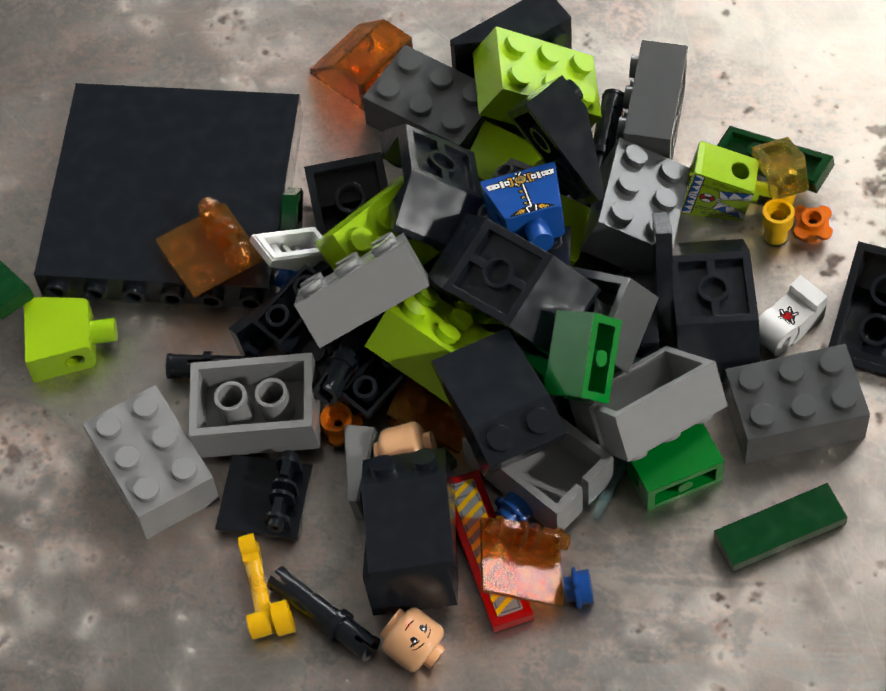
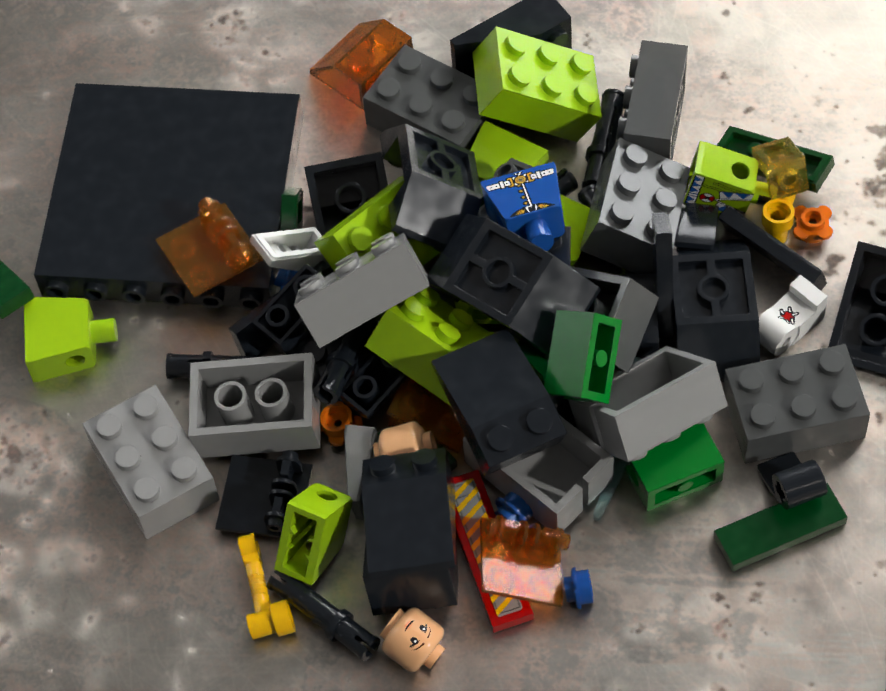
black slope [507,75,605,205] -> none
none -> lime torso [274,483,353,586]
none -> black panel [674,202,719,250]
none -> black tile [718,207,827,290]
none -> black panel [757,452,828,510]

